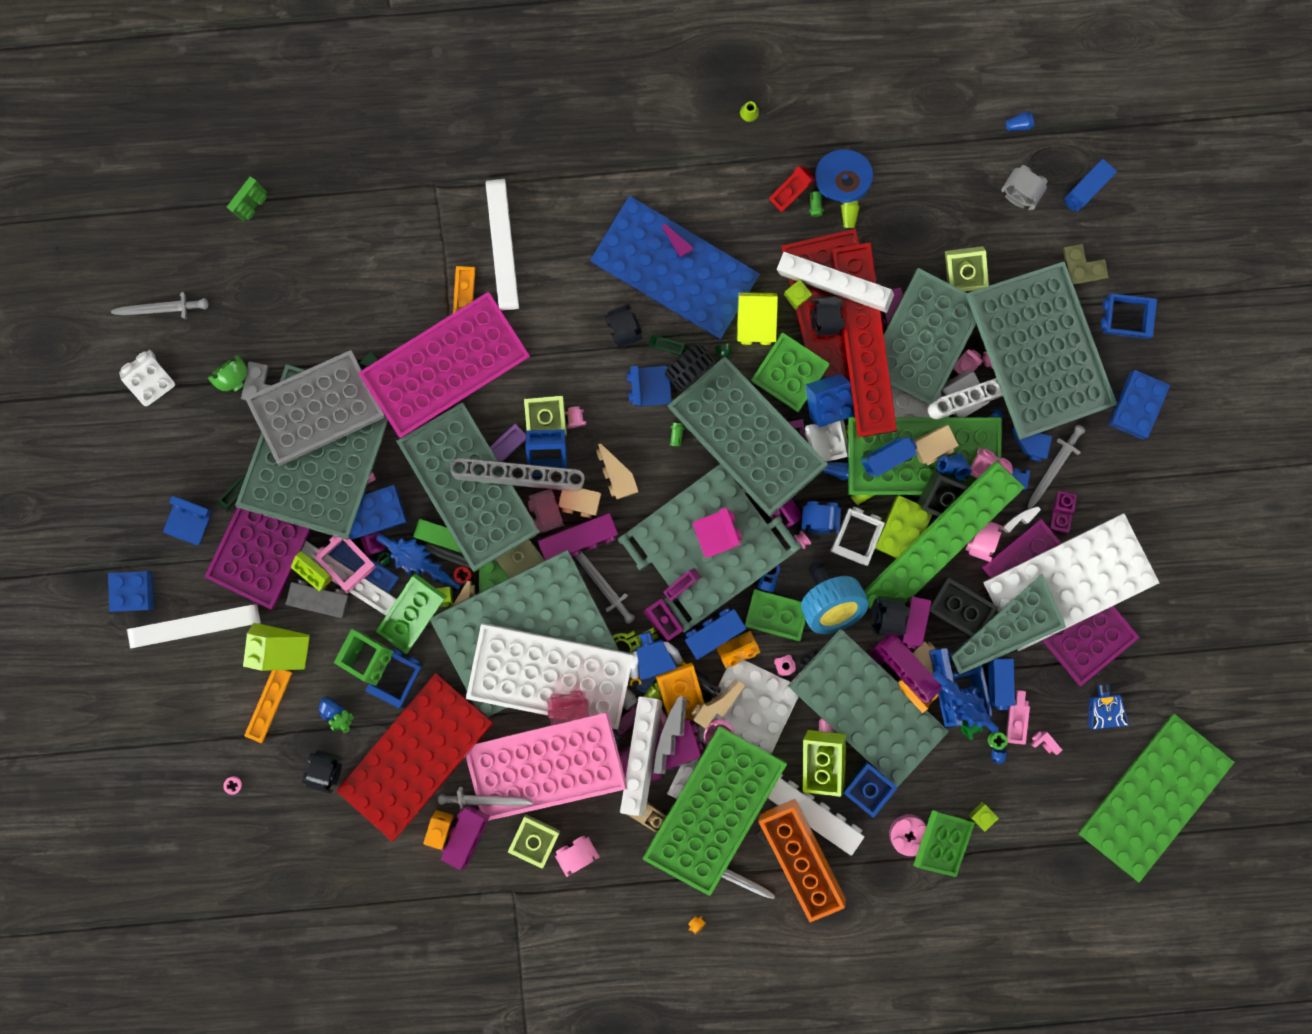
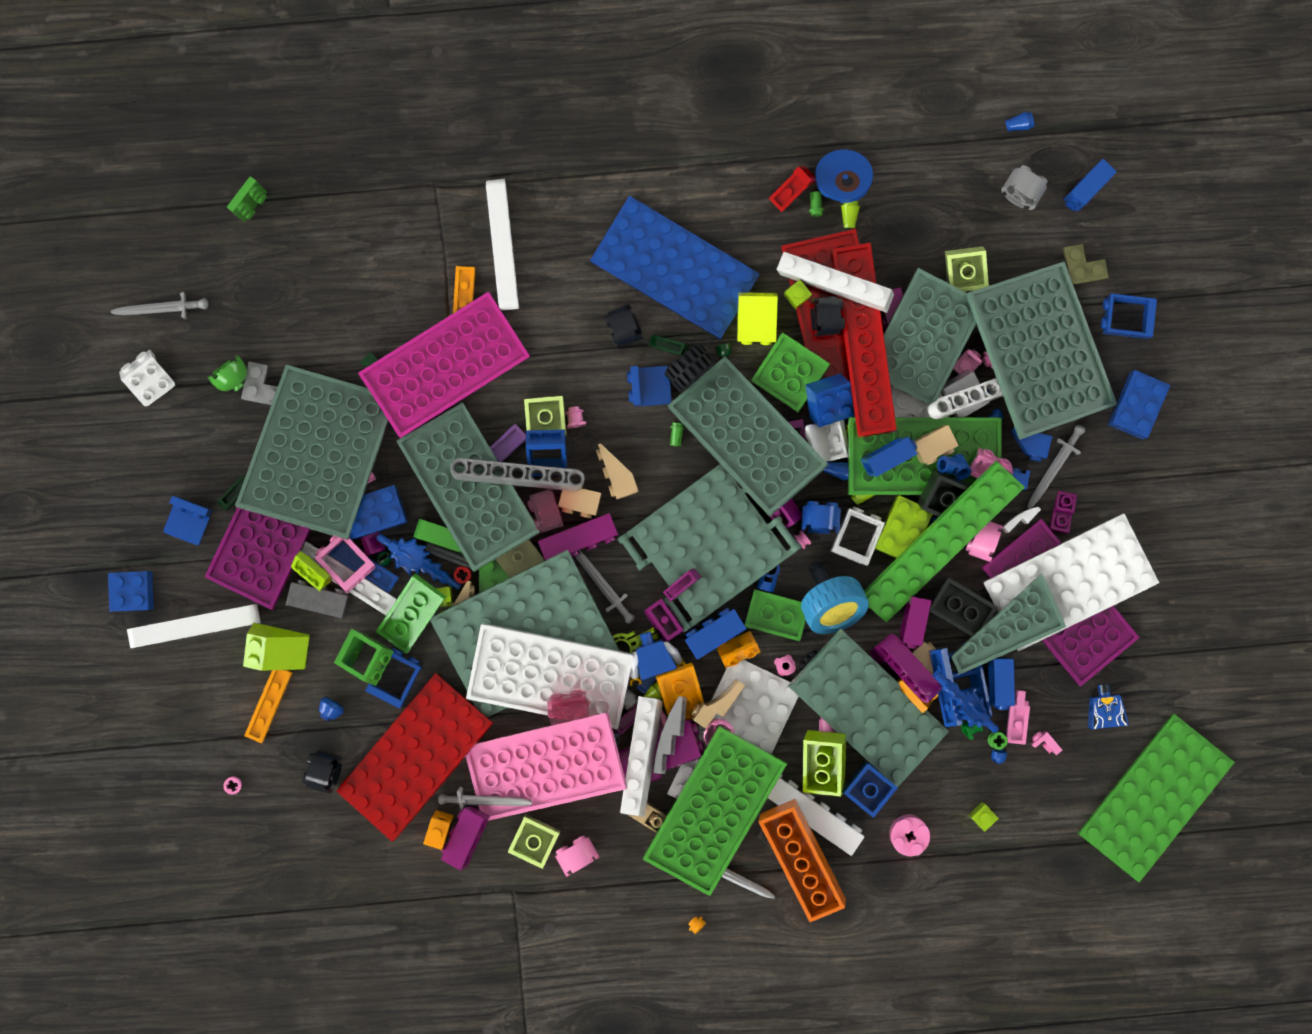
light grey plate [245,350,385,467] -> none
bright green plant [328,710,353,733] -> none
magenta piece [662,224,694,258] -> none
dark pink bracket [693,507,743,557] -> none
black pin [694,668,721,698] -> none
lime cone [740,101,759,122] -> none
black brick [871,596,910,636] -> none
bright green plate [913,810,975,877] -> none

